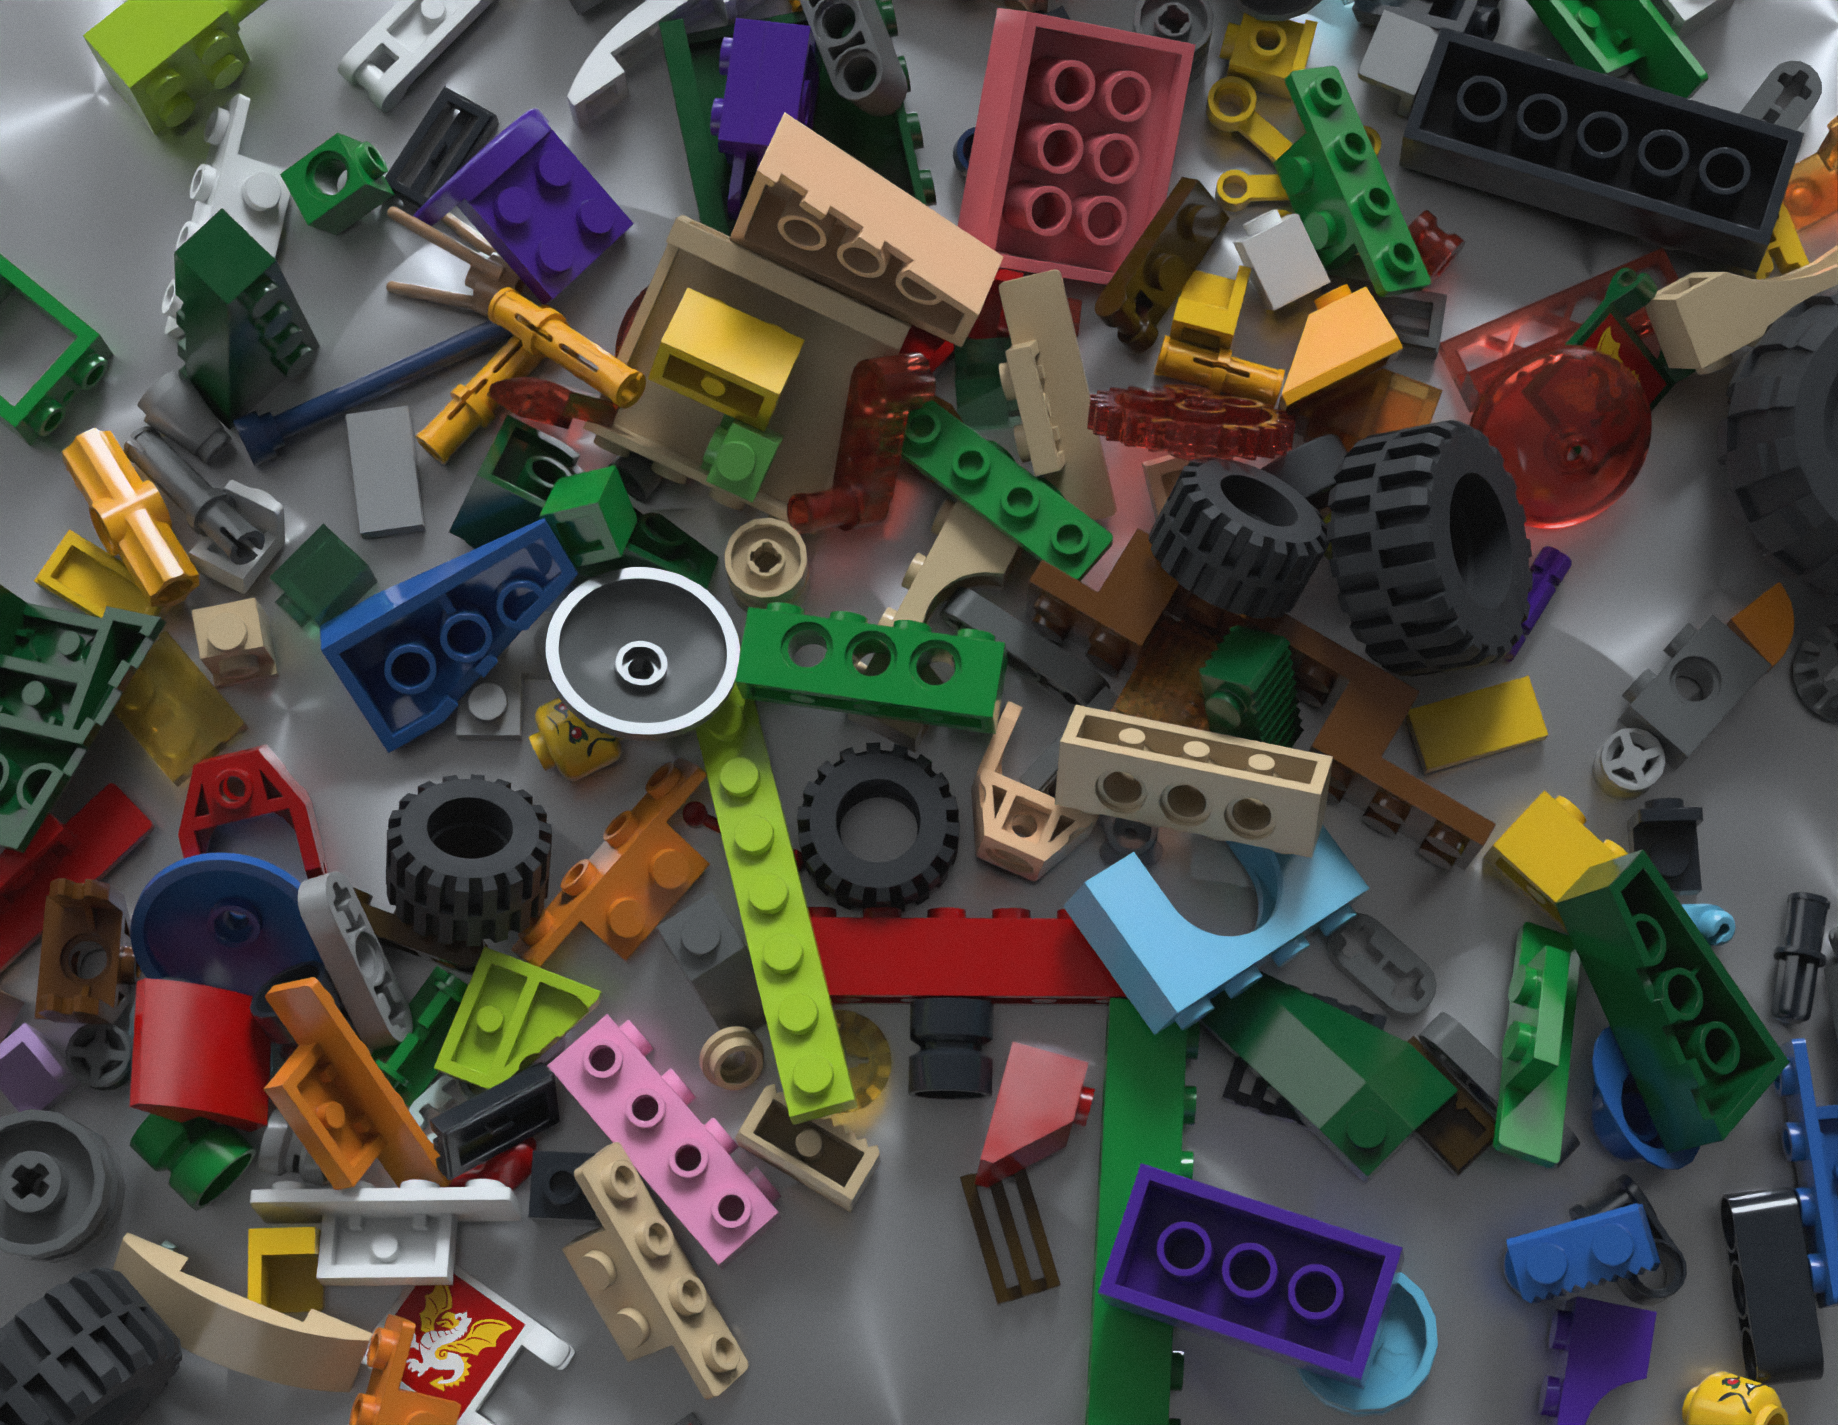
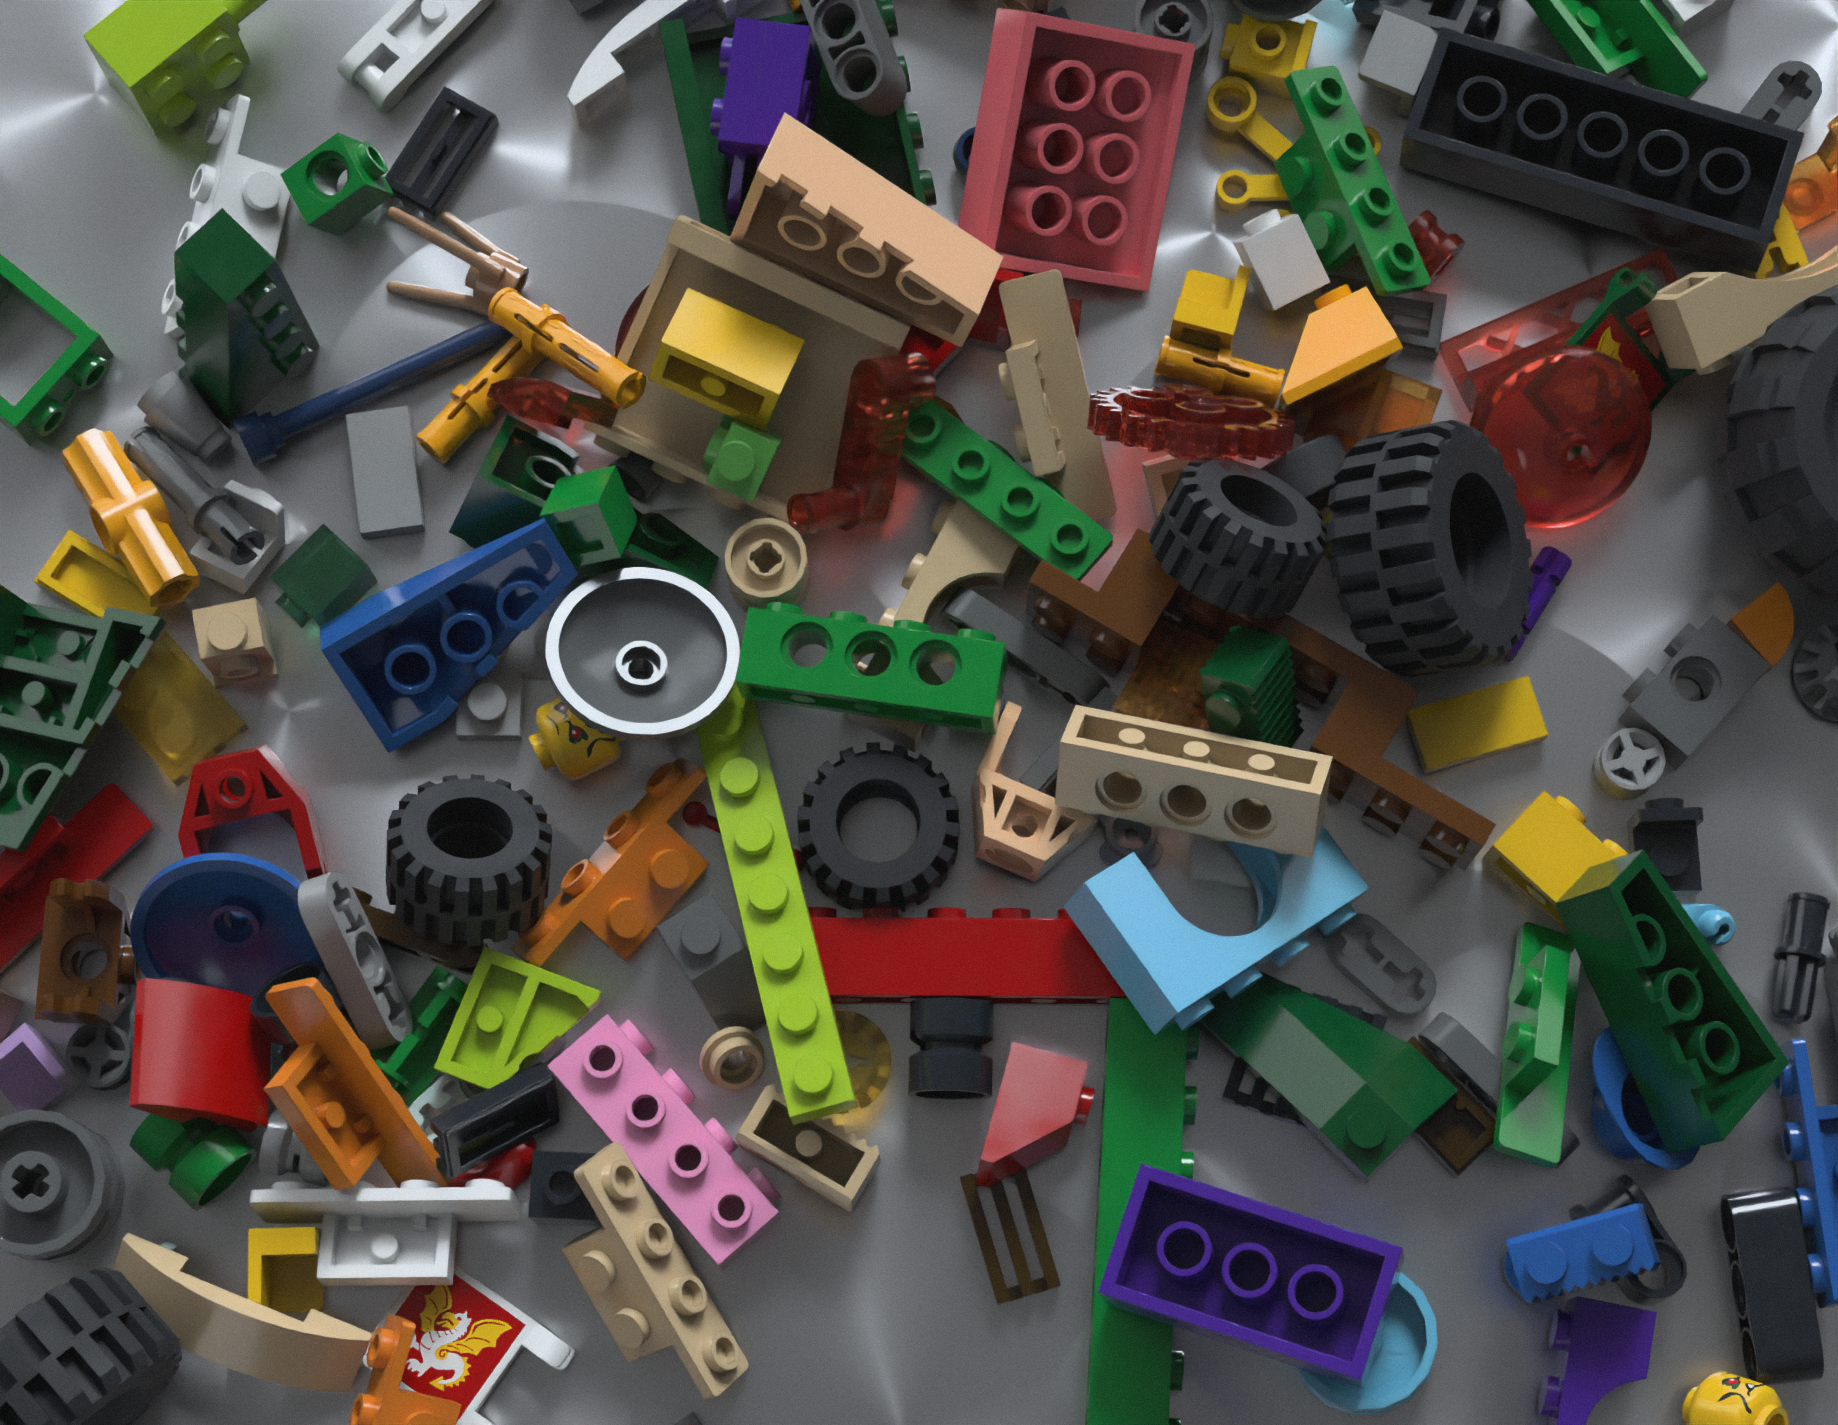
dark purple piece [412,108,634,305] -> none
clear green panel [953,337,1021,430] -> none
dark brown plate [1094,177,1230,354] -> none

